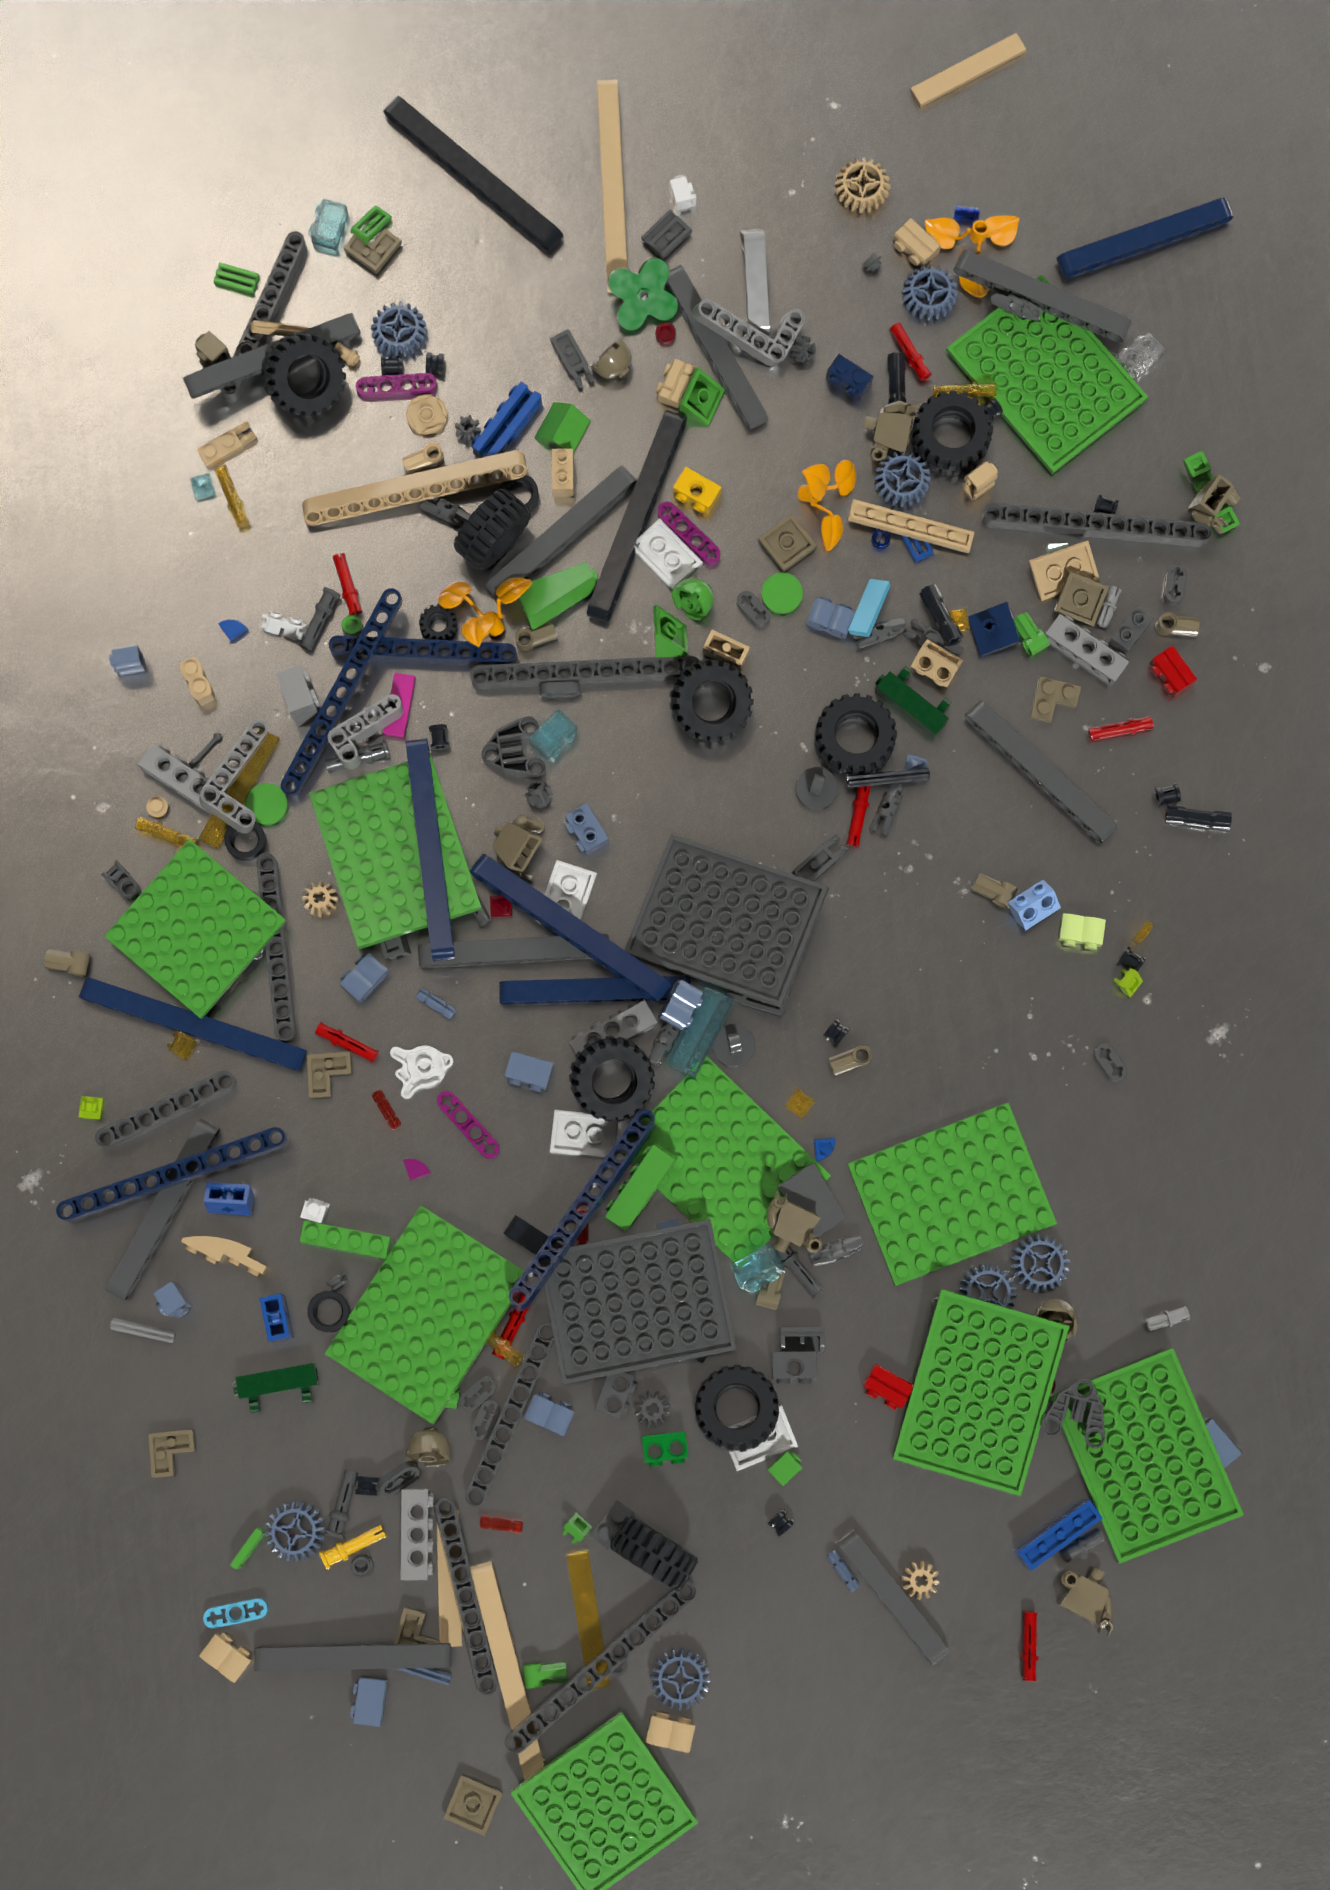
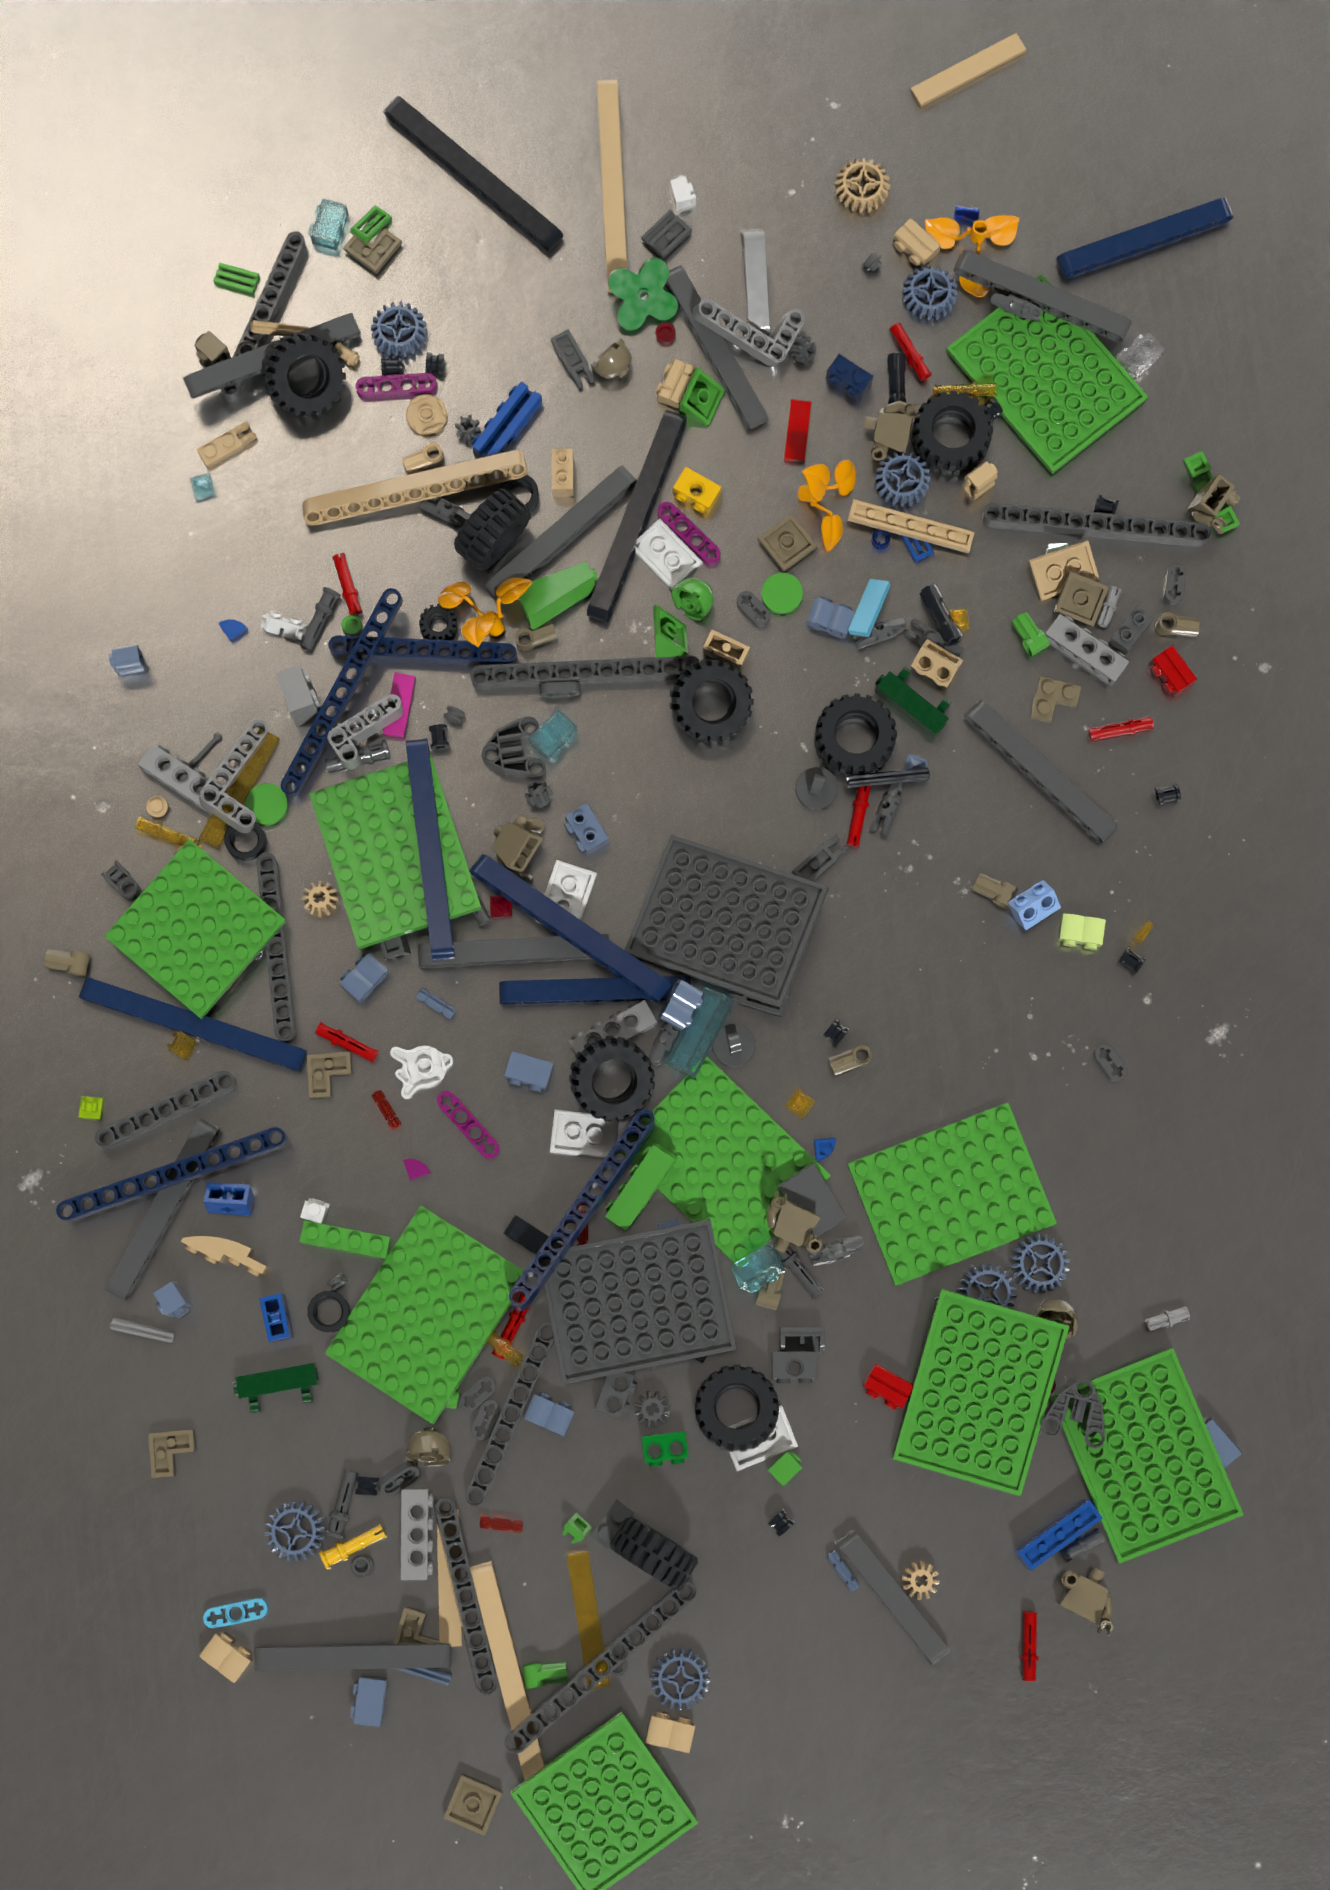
tan brick [180,657,215,706] -> none
clear yellow pin [214,465,249,527] -> none
bright green tile [230,1527,265,1569] -> none
bright green slope [535,402,591,453] -> none
dark blue tile [968,602,1022,657] -> none
lime tile [1114,968,1143,998] -> none
black axle [1165,805,1232,832] -> none
none -> dark grey bush [443,706,465,724]
none -> red tile [784,399,812,463]

